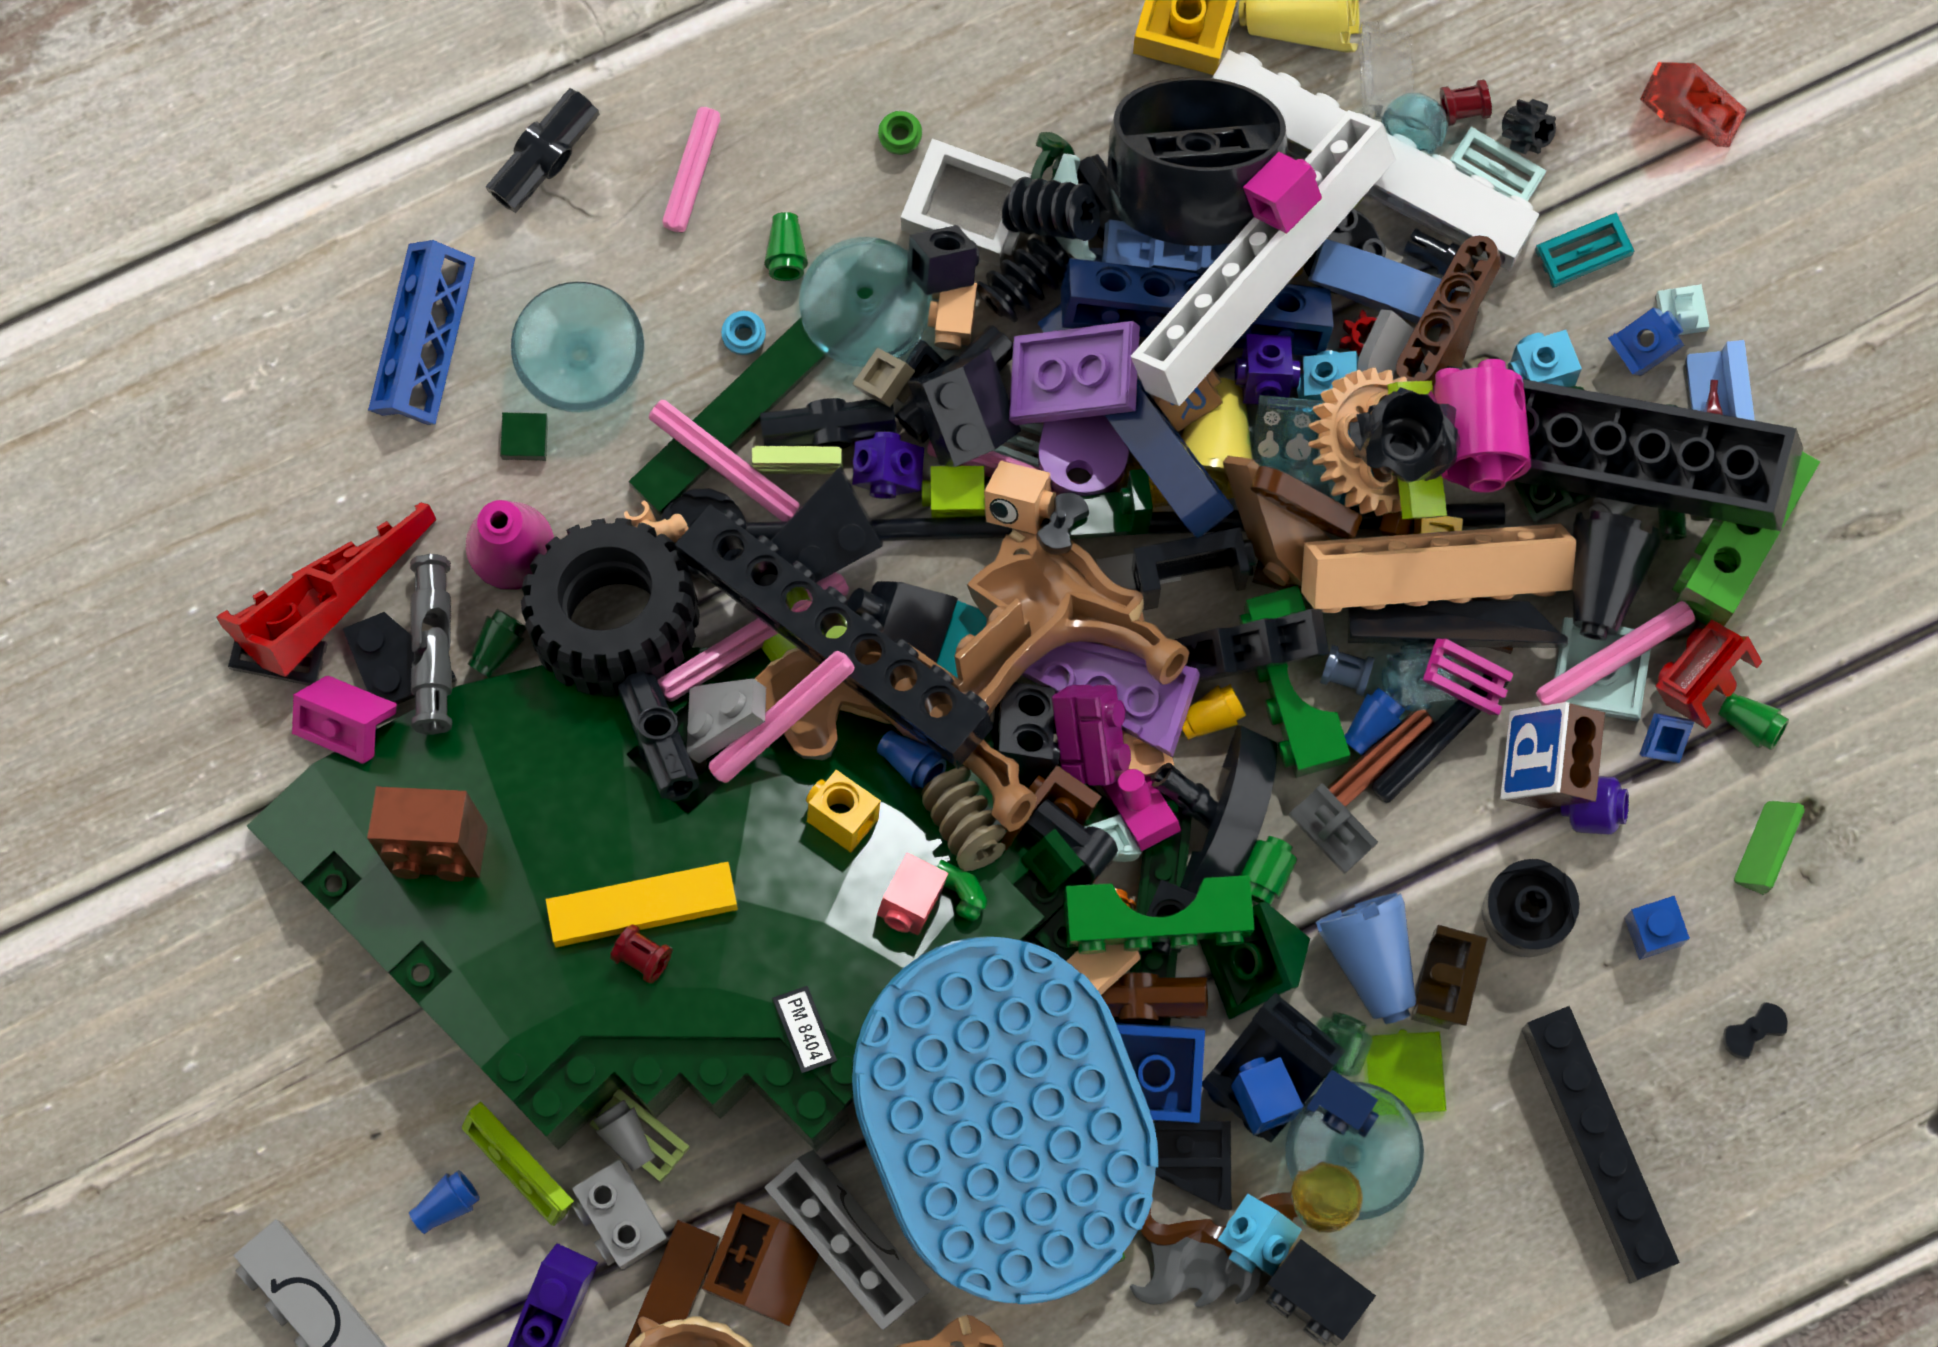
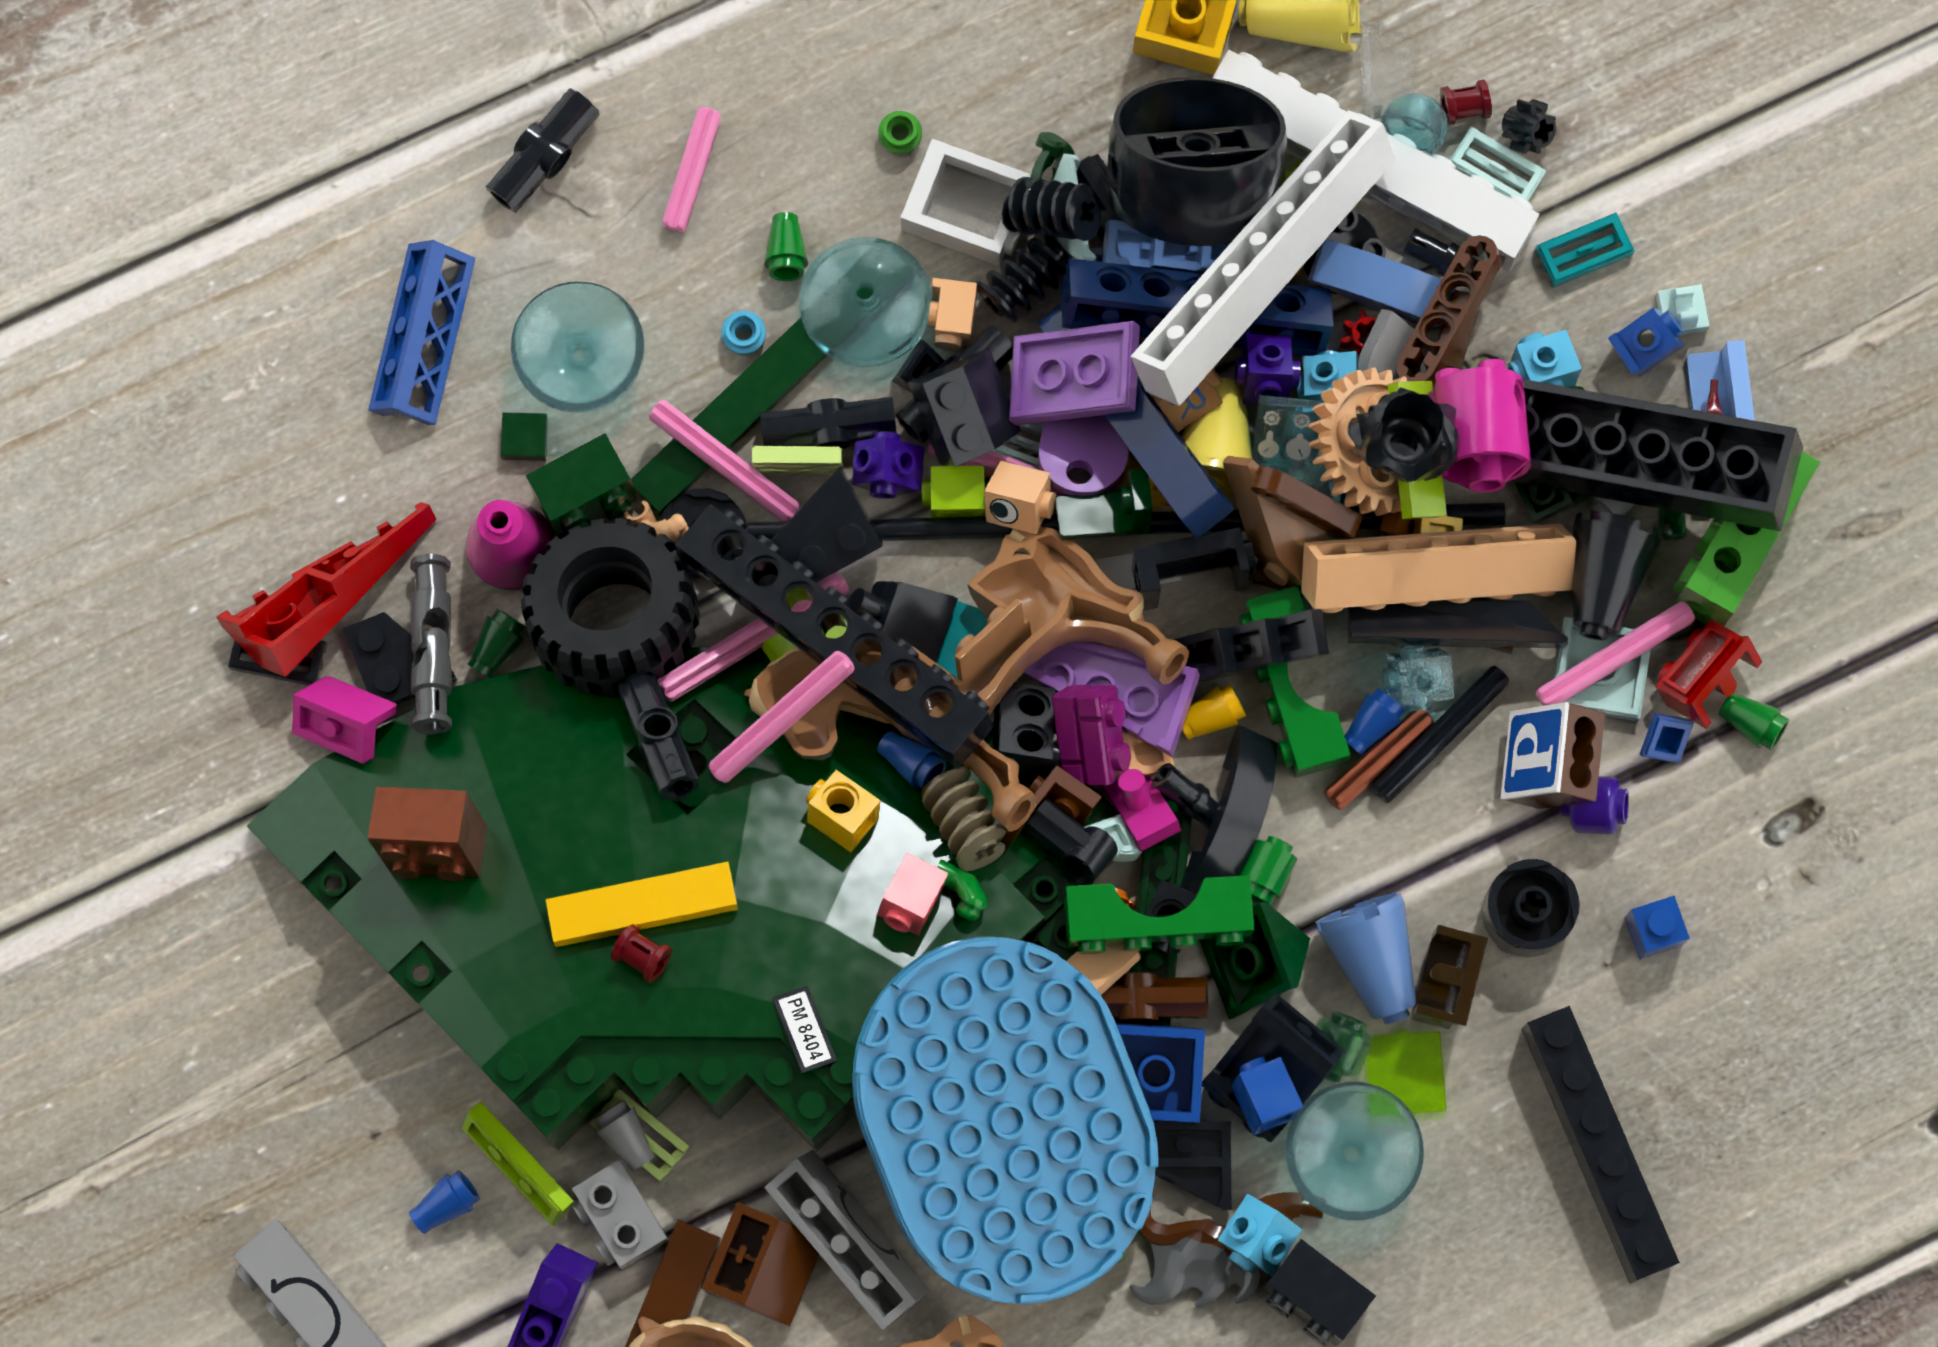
light grey wing [687,679,766,763] -> none
dark tan tile [852,348,915,407] -> none
black brick [907,225,980,295] -> none
dark green tile [1021,829,1084,893] -> none
black piece [1036,493,1089,555] -> none
dark pink brick [1243,152,1322,234] -> none
dark grey hips [1289,783,1378,874] -> none
clear yellow hair [1290,1161,1363,1233] -> none
dark blue brick [1304,1069,1379,1138] -> none
sand blue bush [1320,645,1375,696] -> none
dark pink tile [1422,639,1513,715] -> none
clear red arch [1640,62,1747,147] -> none
black piece [1723,1002,1788,1060] -> none
bright green slope [1734,801,1805,895] -> none
none -> dark green brick [526,433,637,539]

